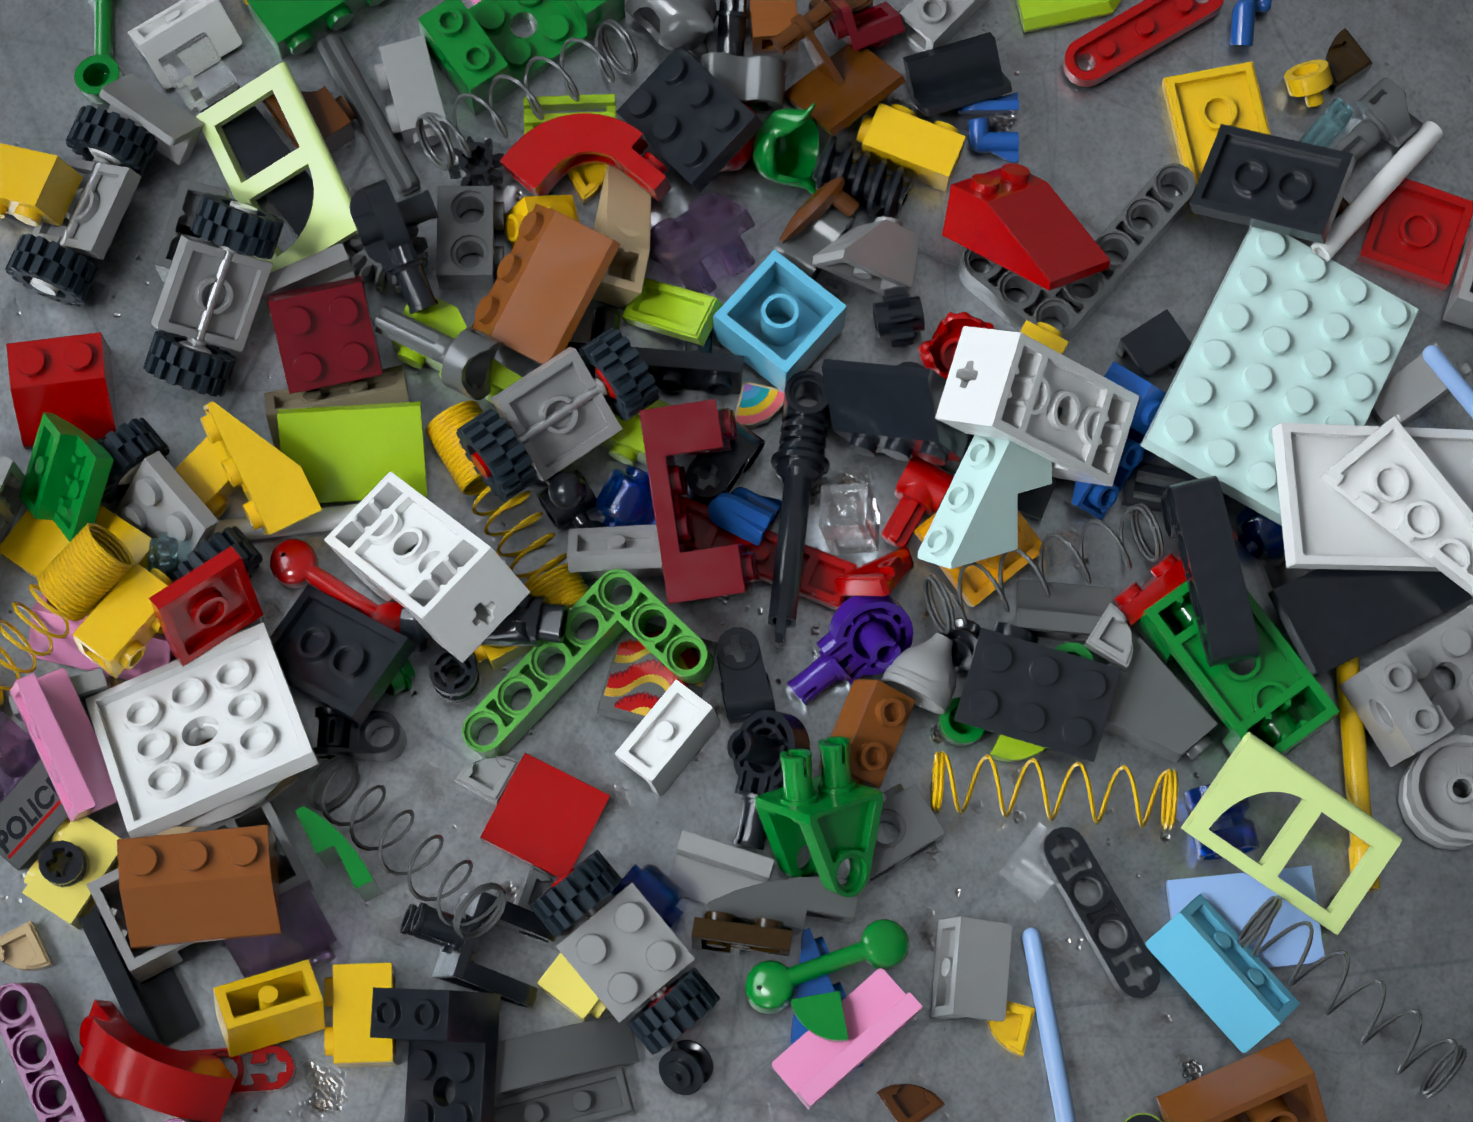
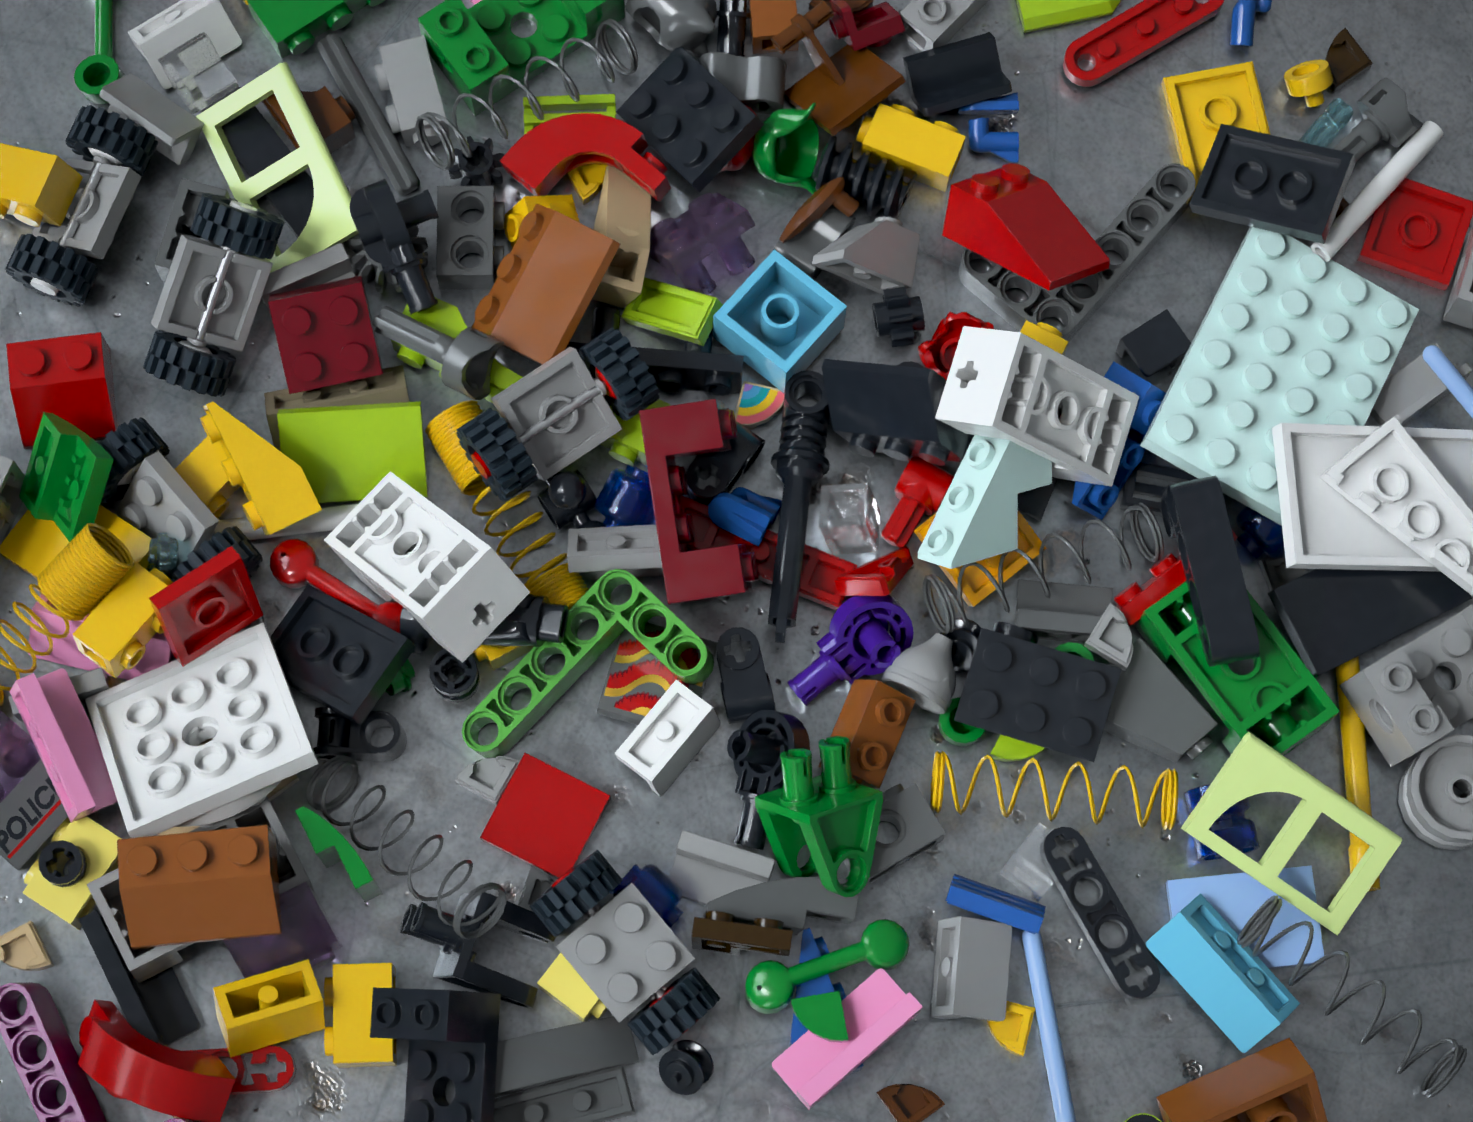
none -> blue tile [945,874,1046,934]

